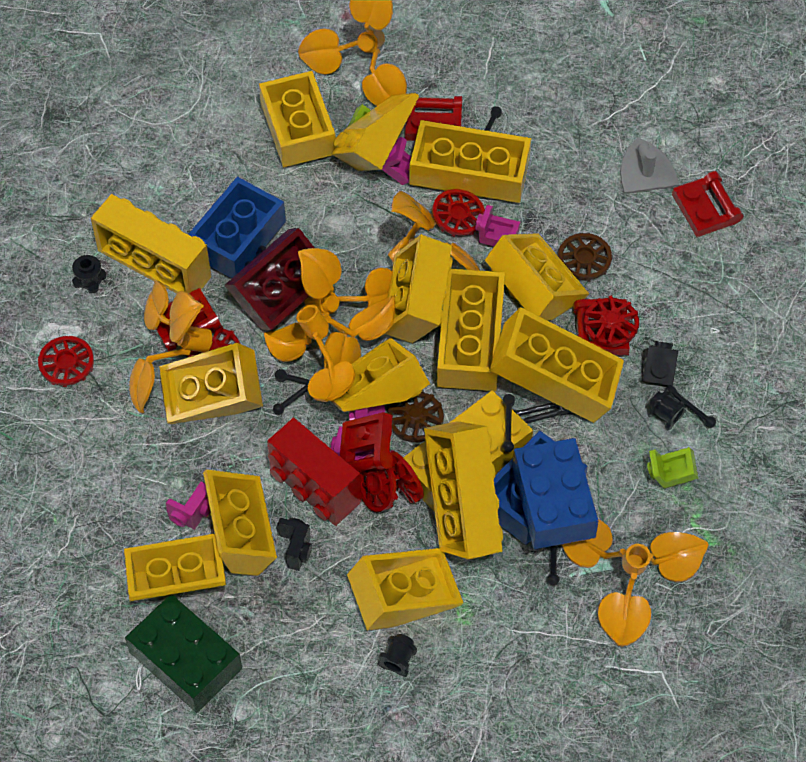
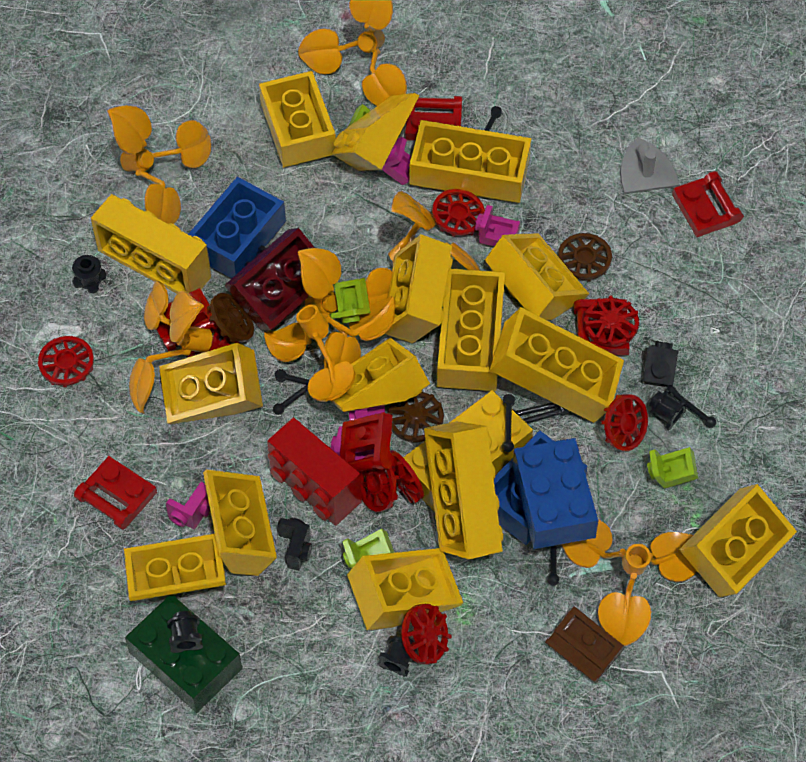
none -> red plate [74,456,157,530]
none -> light orange plant [107,105,211,224]
none -> black brick [167,611,203,653]
none -> reddish brown wheel [207,293,254,343]
none -> lime bracket [331,278,370,323]
none -> lime bracket [342,528,395,569]
none -> red wheel [402,603,452,664]
none -> reddish brown plate [545,606,625,684]
none -> red wheel [601,394,648,451]
none -> yellow brick [679,484,797,597]

